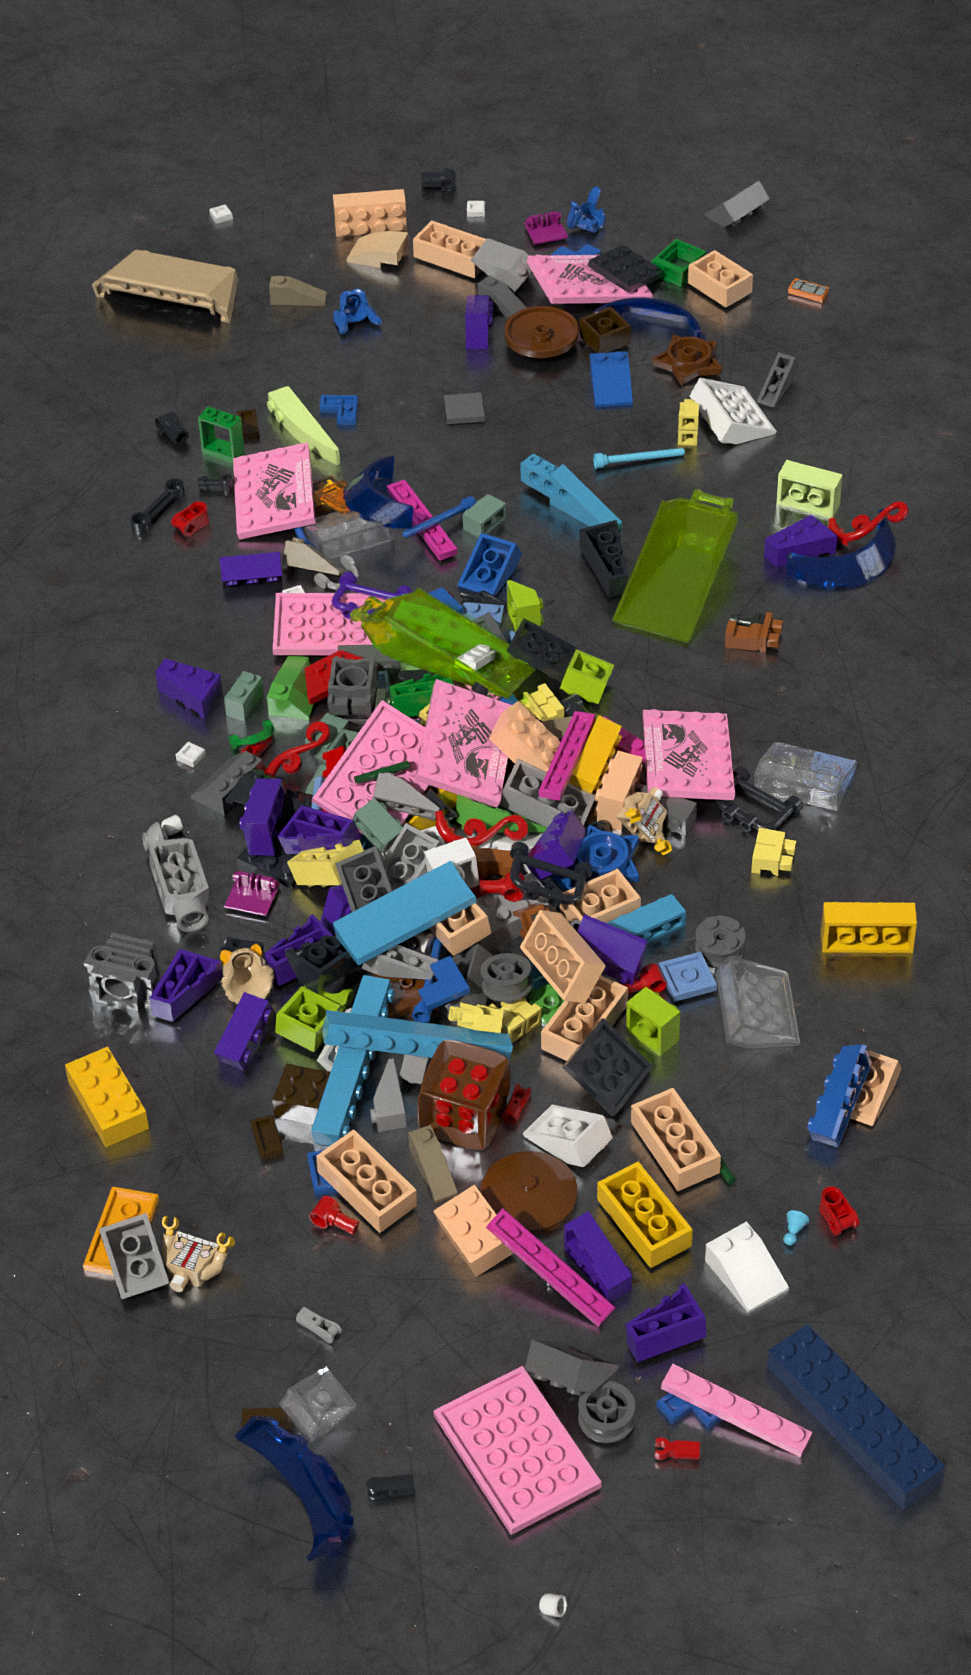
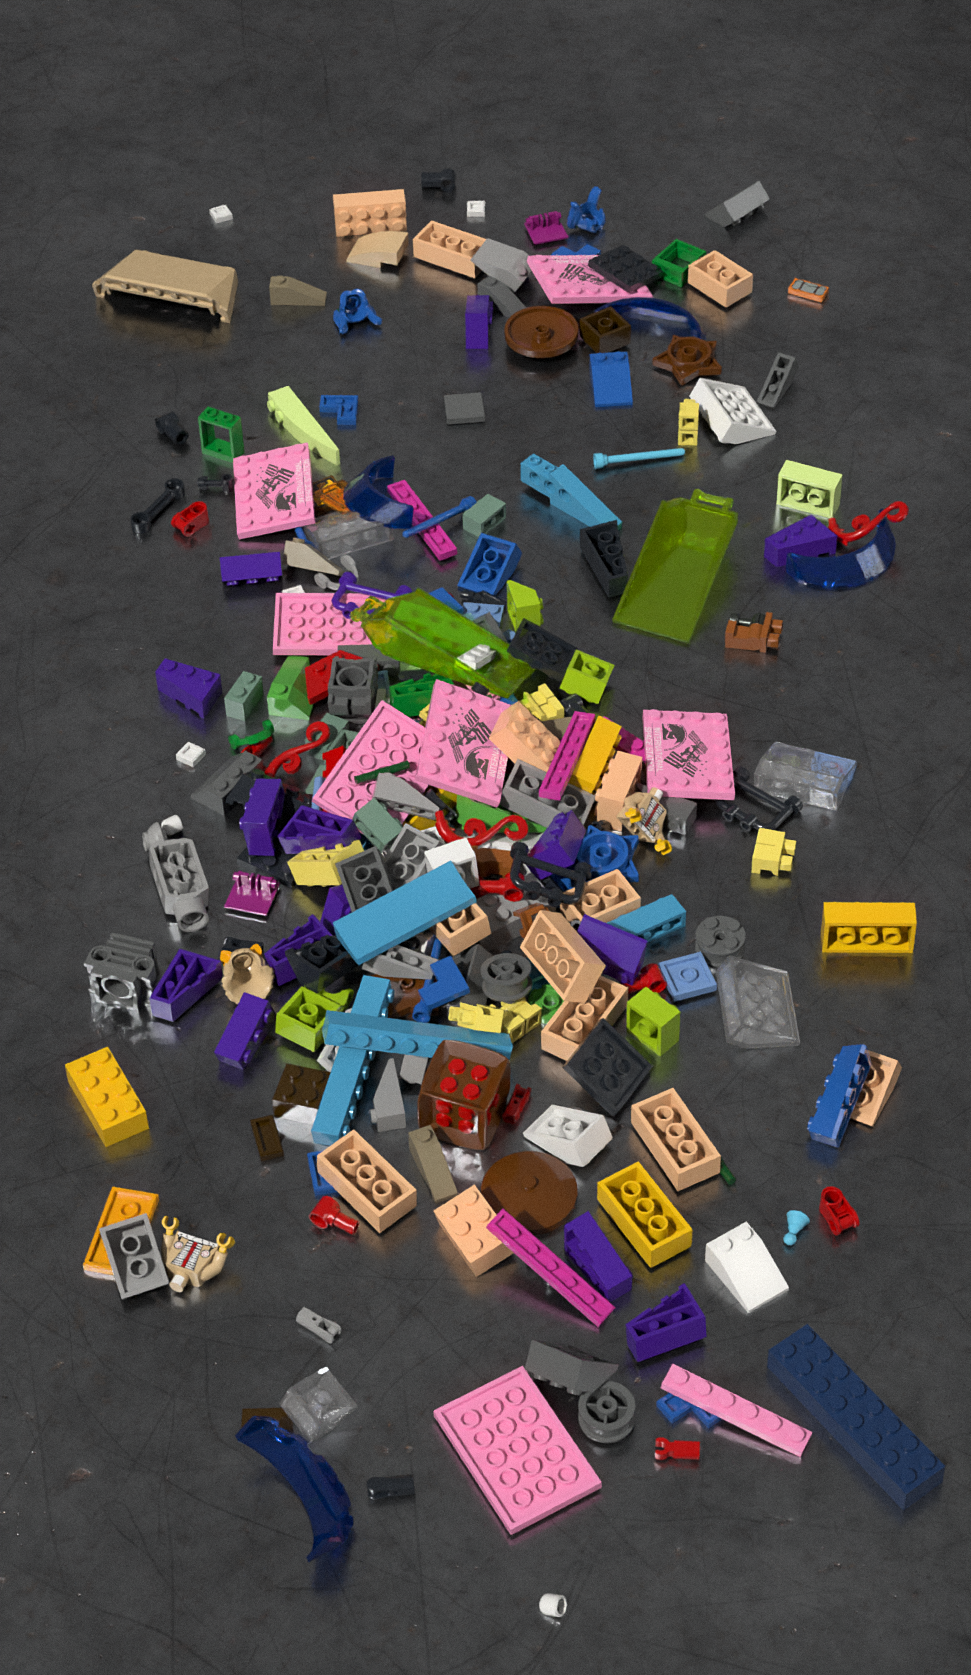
dark brown tile [237,409,260,440] -> none

